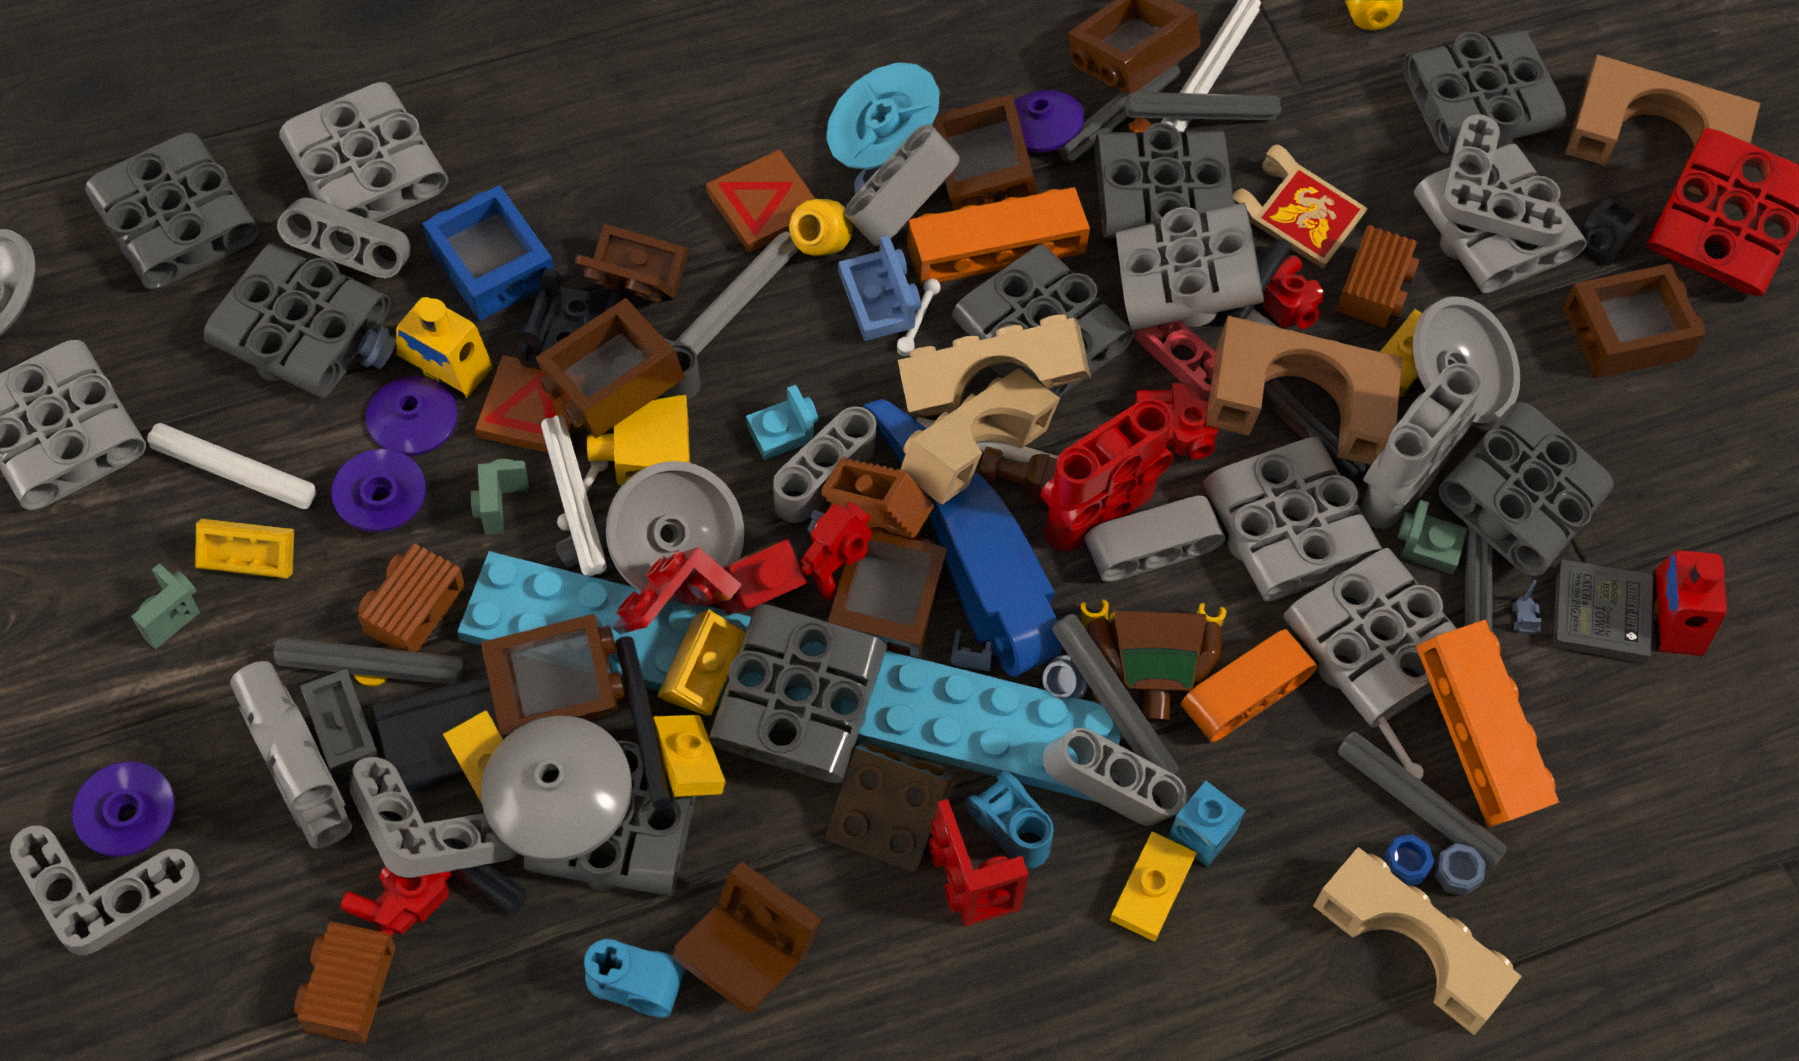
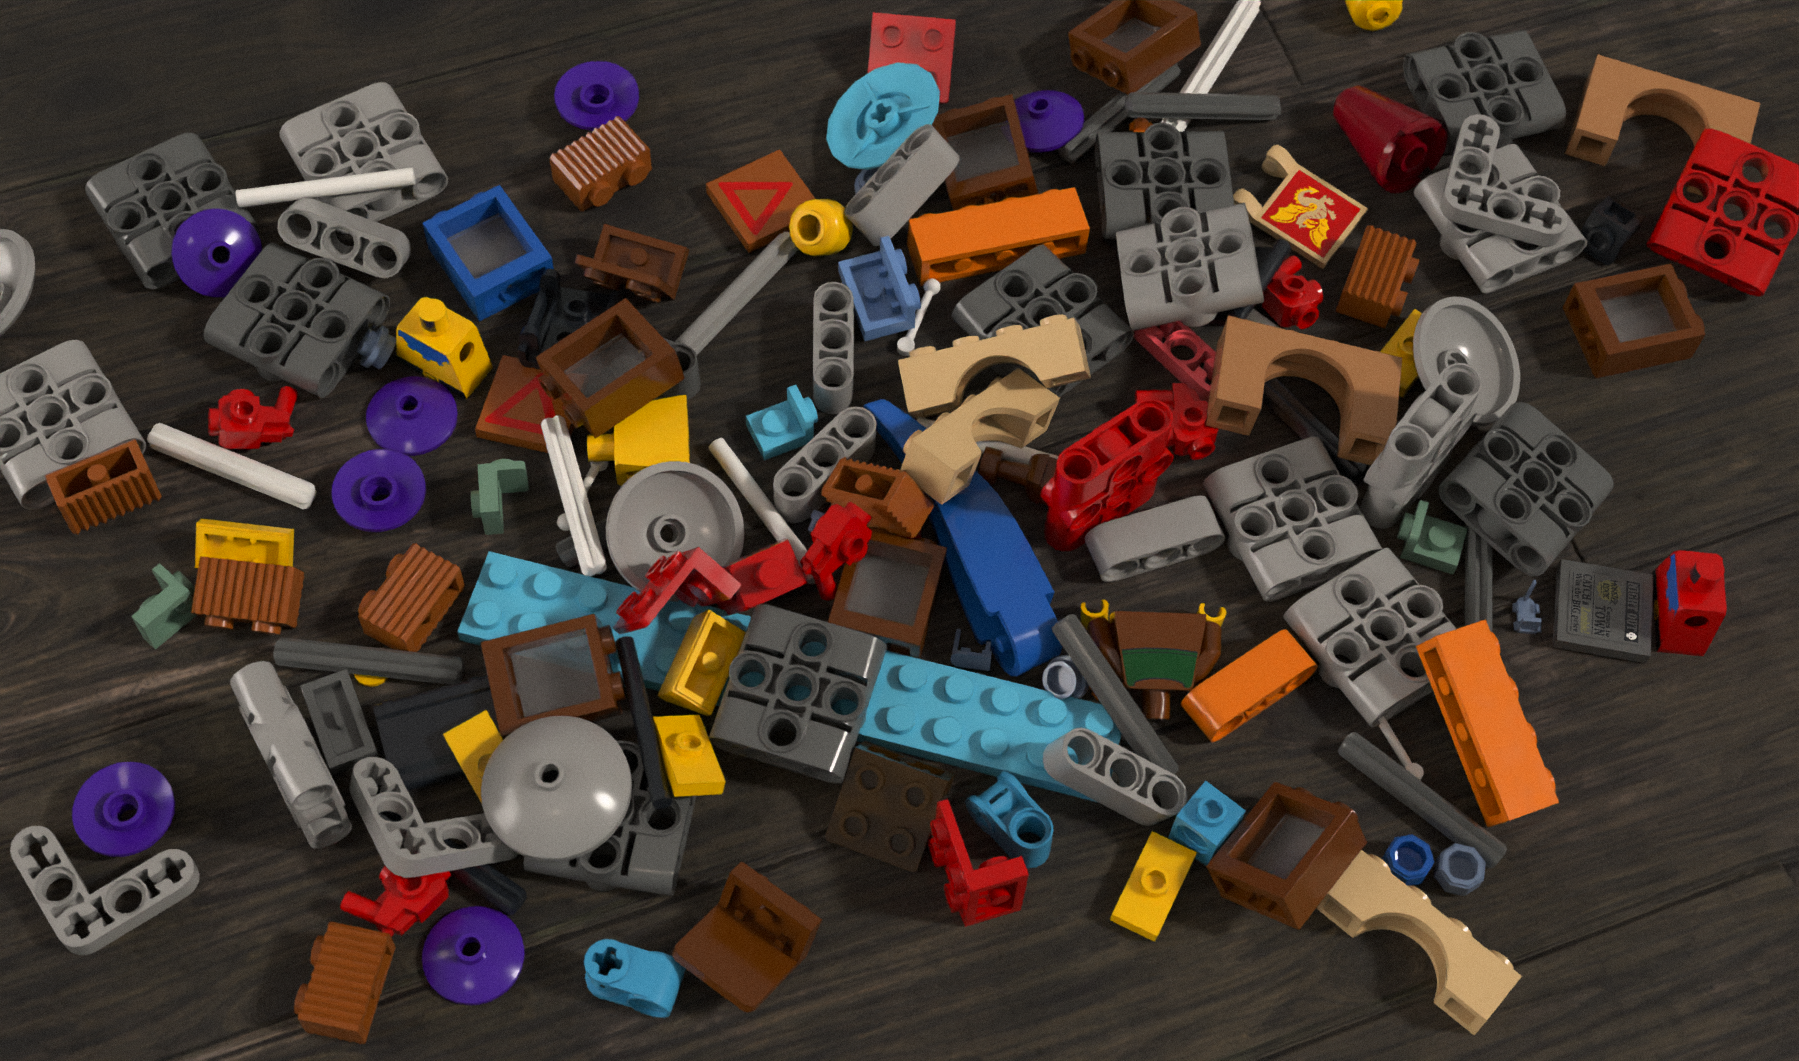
none -> dark orange brick [45,439,162,535]
none -> dark purple dish [171,208,262,297]
none -> dark orange brick [191,556,304,635]
none -> red piece [208,386,298,449]
none -> white bar [236,167,416,208]
none -> dark purple dish [422,906,525,1006]
none -> dark orange brick [550,116,652,212]
none -> dark purple dish [554,61,639,131]
none -> white bar [709,438,815,584]
none -> light grey beam [813,282,854,414]
none -> red bracket [868,13,956,104]
none -> reddish brown window [1206,782,1367,930]
none -> dark red cone [1333,85,1448,194]

